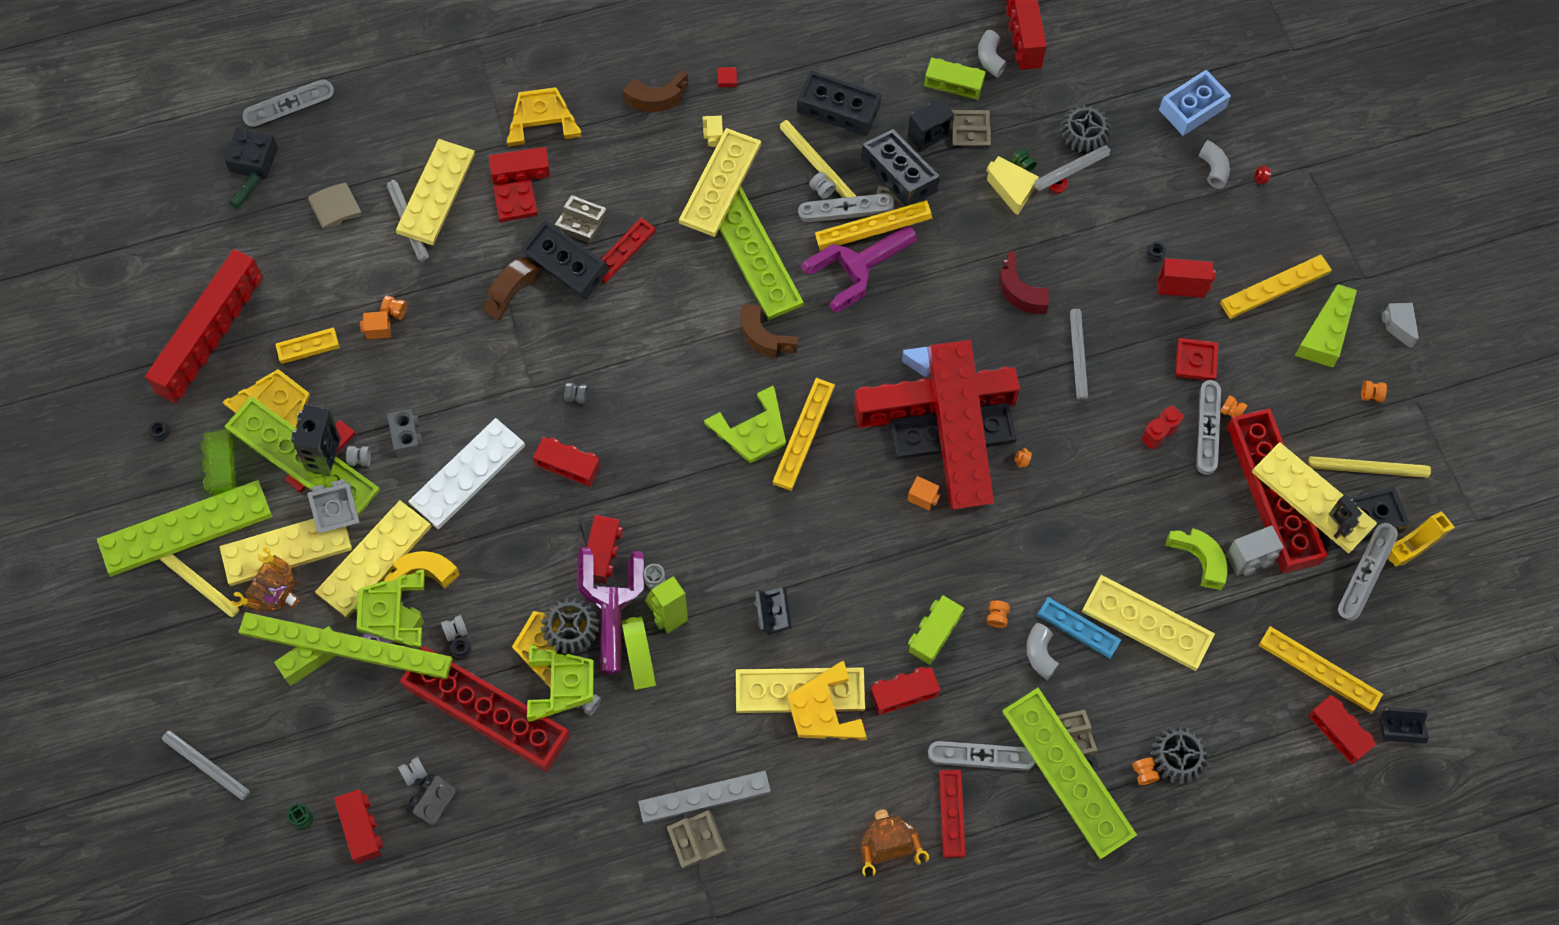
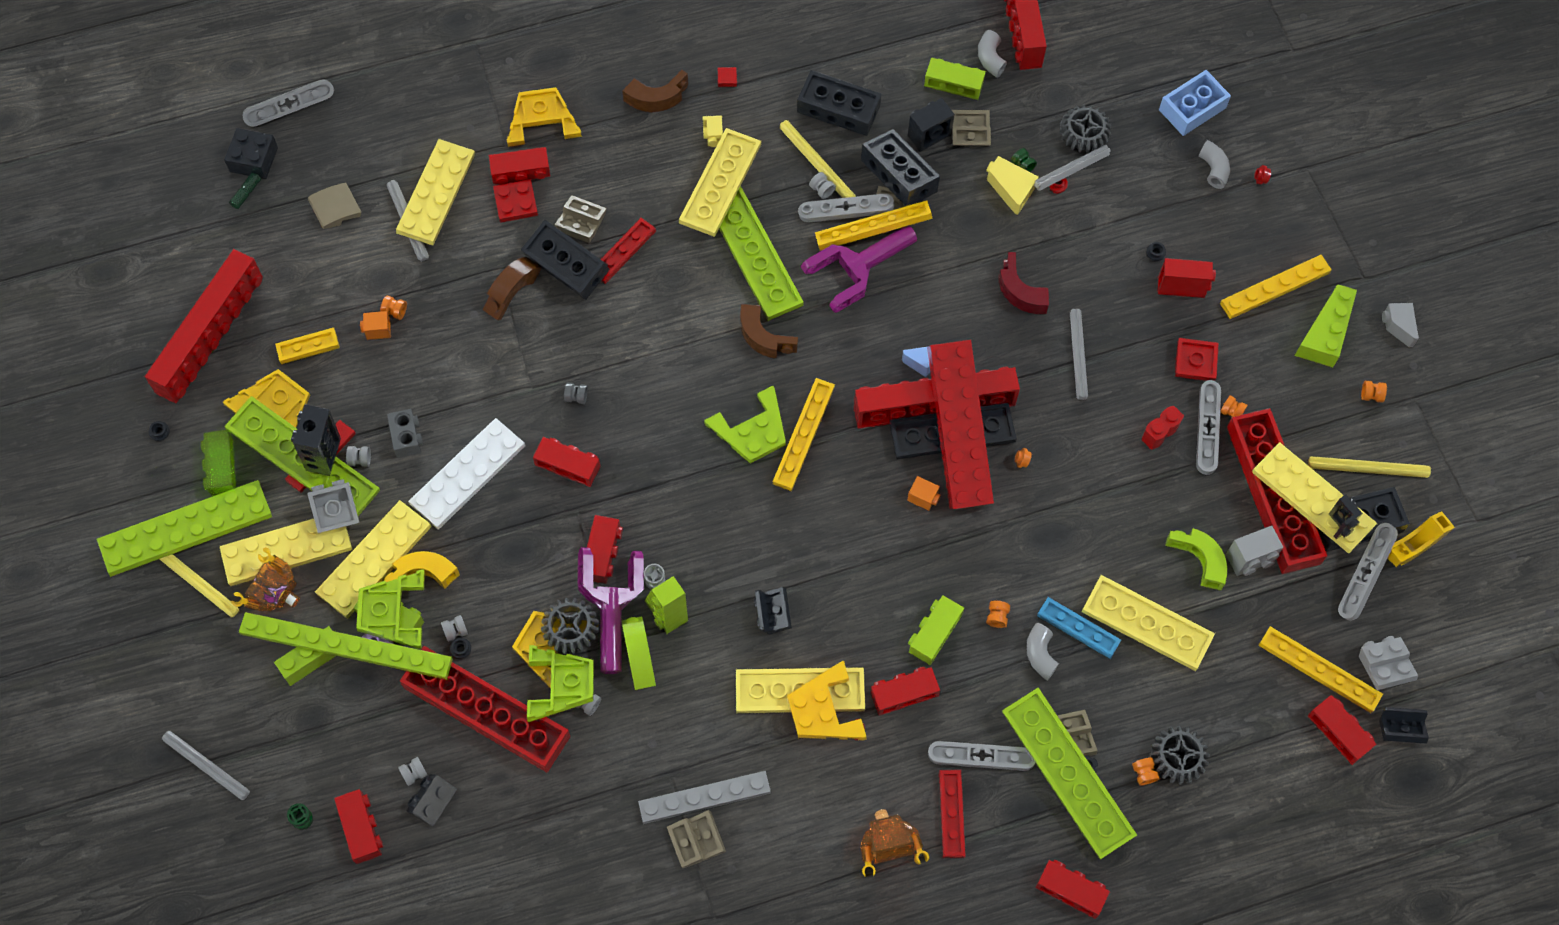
none -> red brick [1035,860,1110,919]
none -> light grey plate [1359,636,1418,690]

